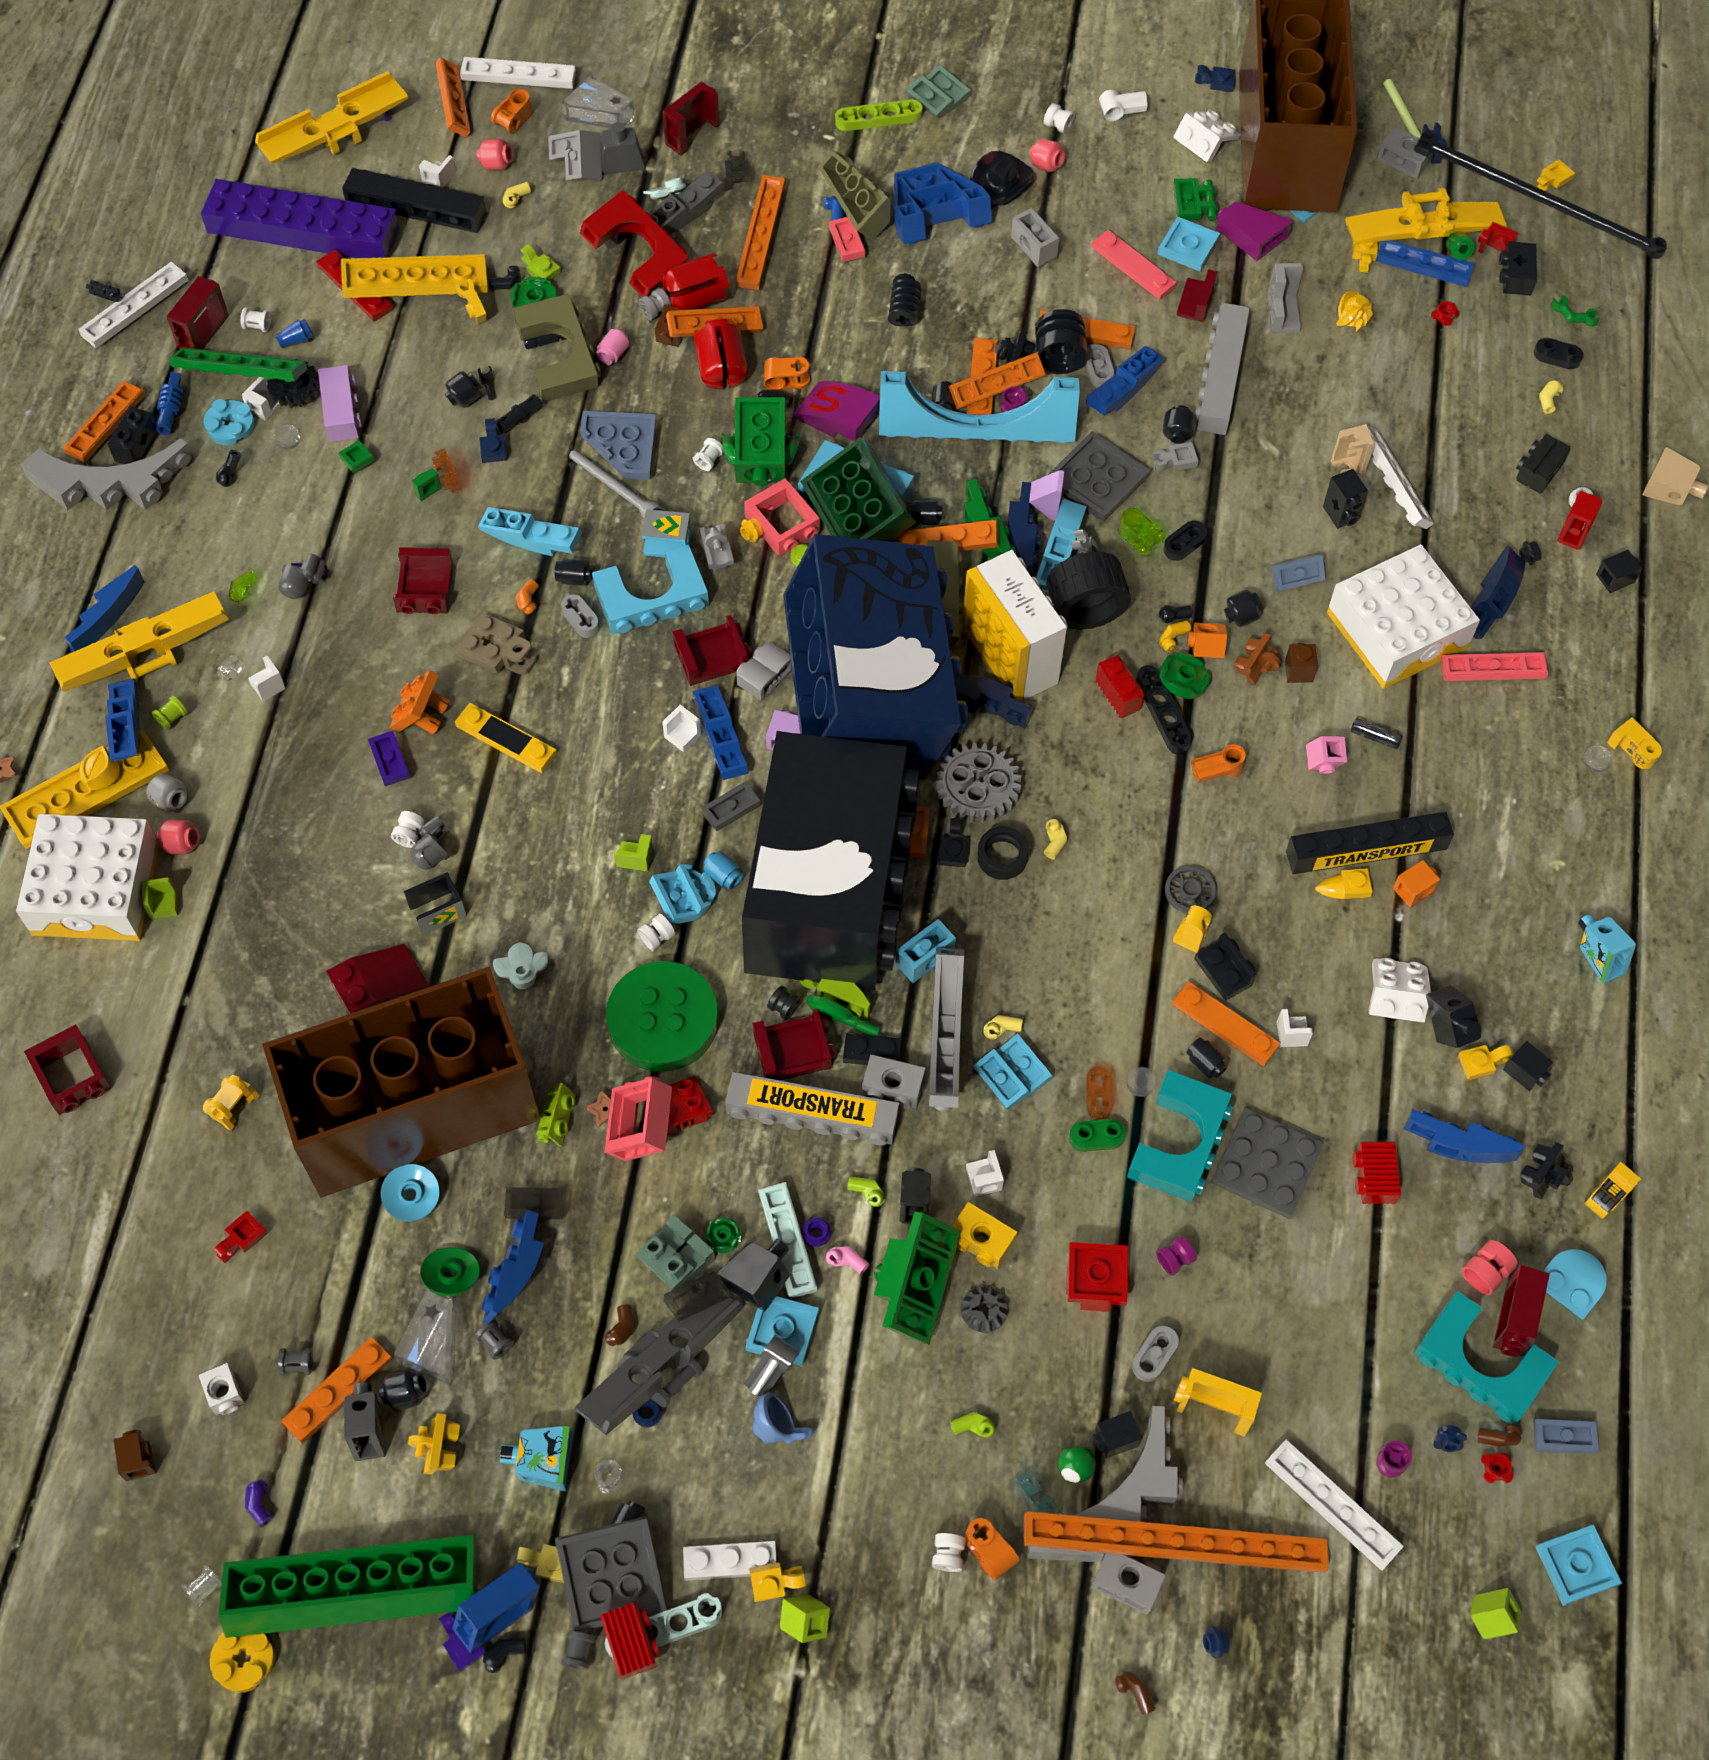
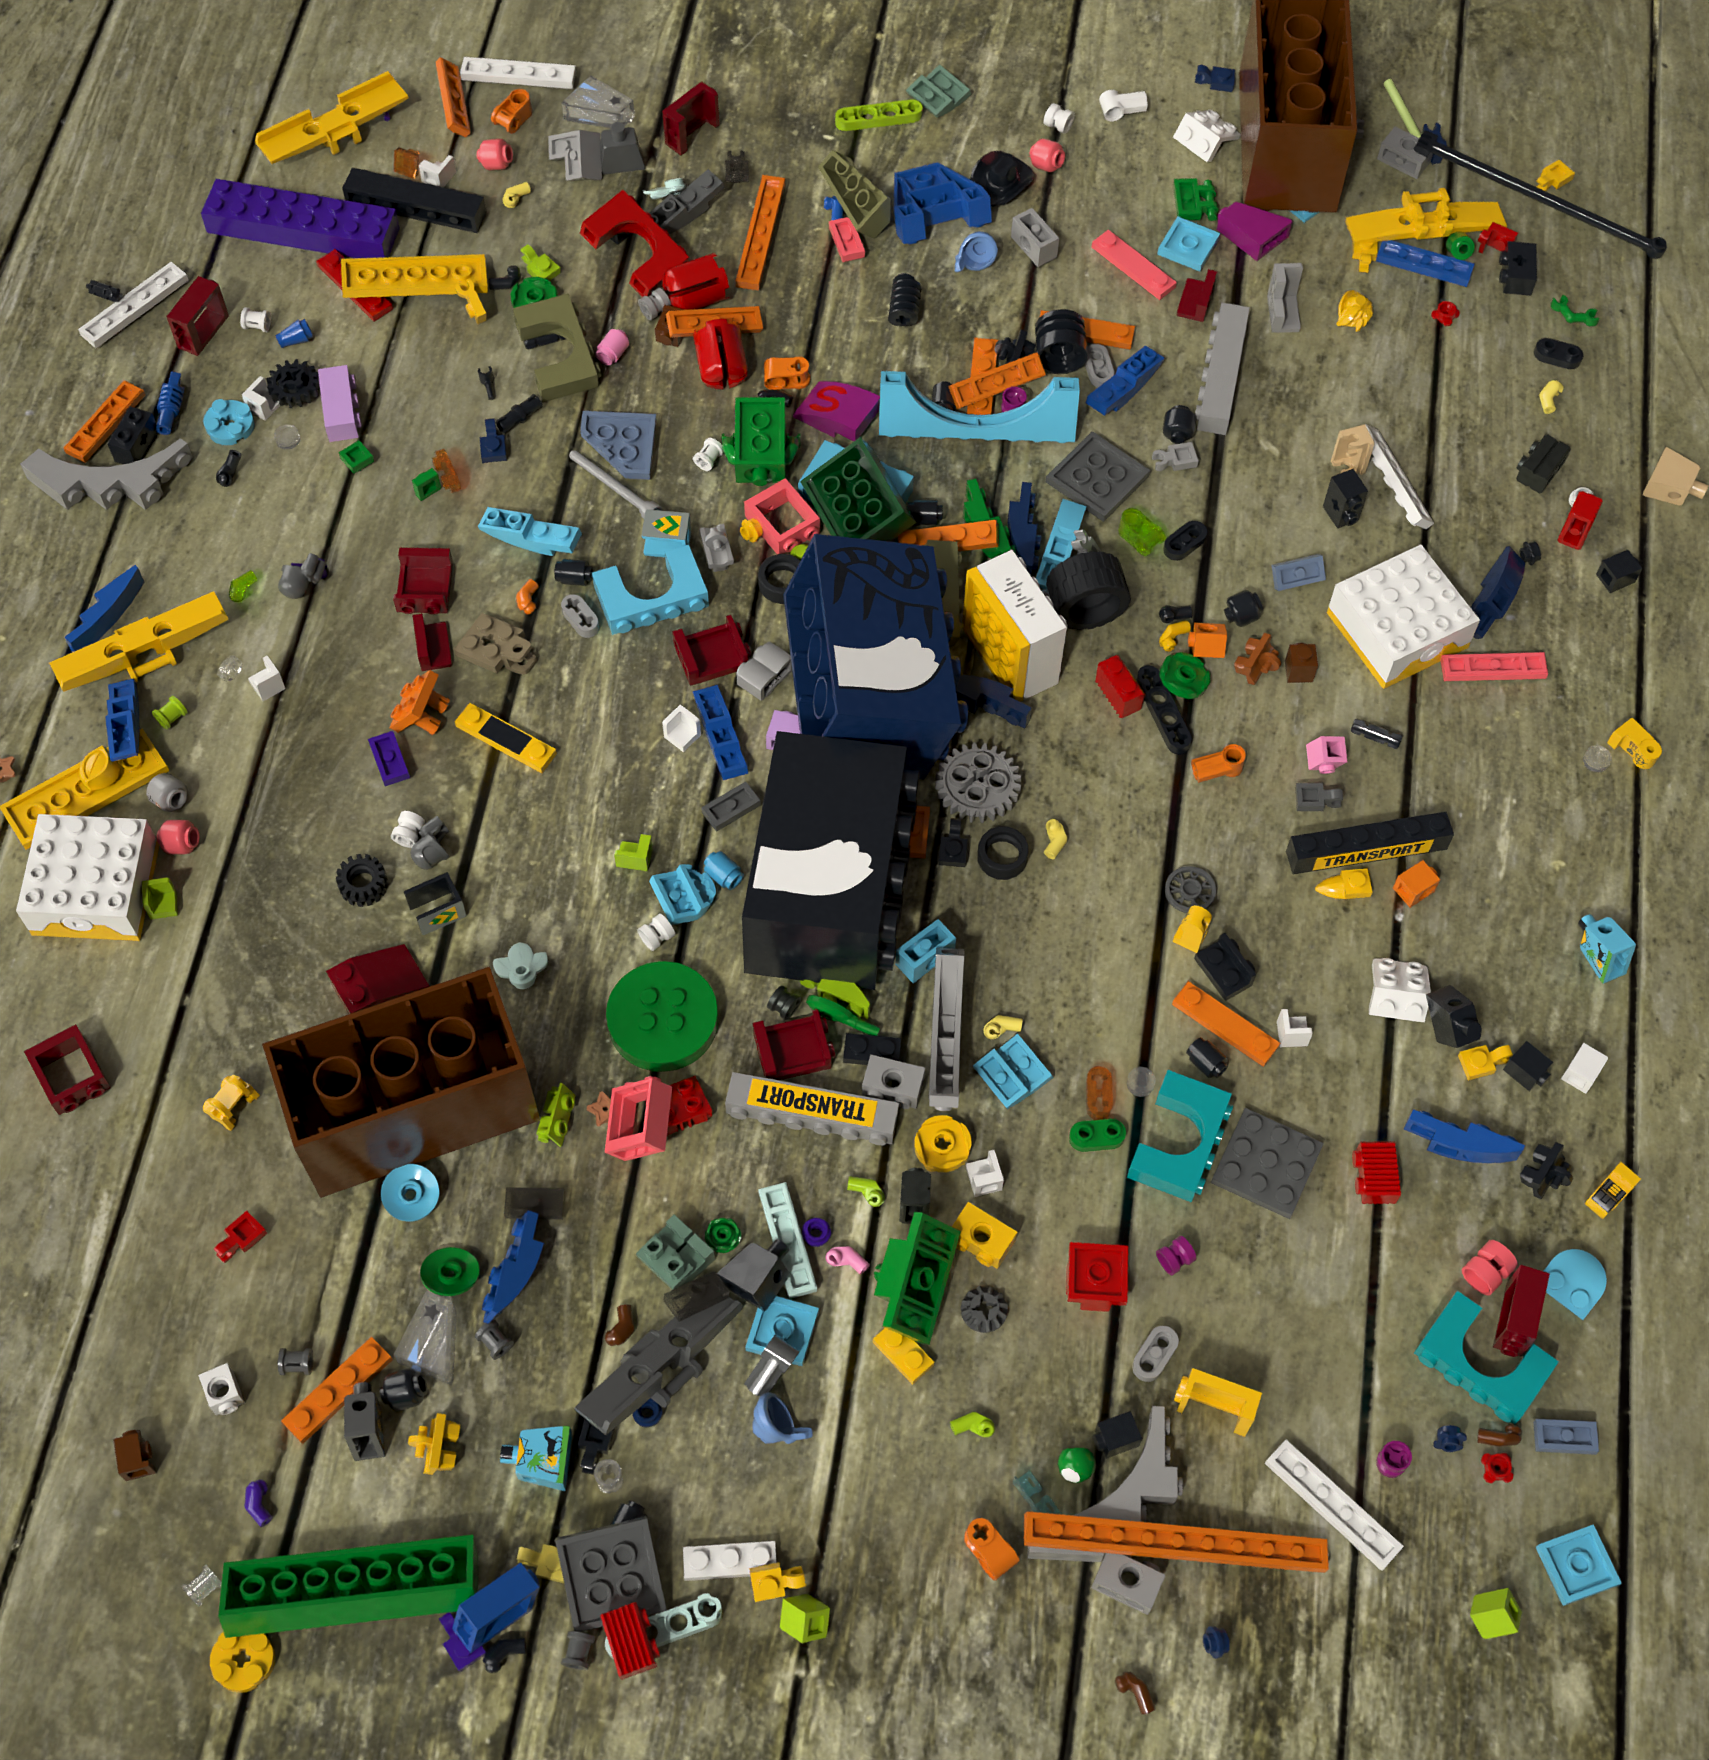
green plate [169,347,307,382] -> none
black head [444,371,482,408] -> none
white wheel [932,1533,966,1572] -> none
lavender slope [1029,470,1064,521] -> none
none -> black tyre [336,854,388,907]
none -> clear orange tile [394,147,419,179]
none -> dark red panel [412,613,452,671]
none -> black plate [578,1419,615,1475]
none -> black tyre [758,554,800,604]
none -> yellow plate [872,1328,934,1385]
none -> yellow plate [914,1115,972,1173]
none -> medium blue hat [955,231,998,272]
none -> dark grey plate [1295,783,1343,811]
none -> white panel [1561,1043,1608,1094]

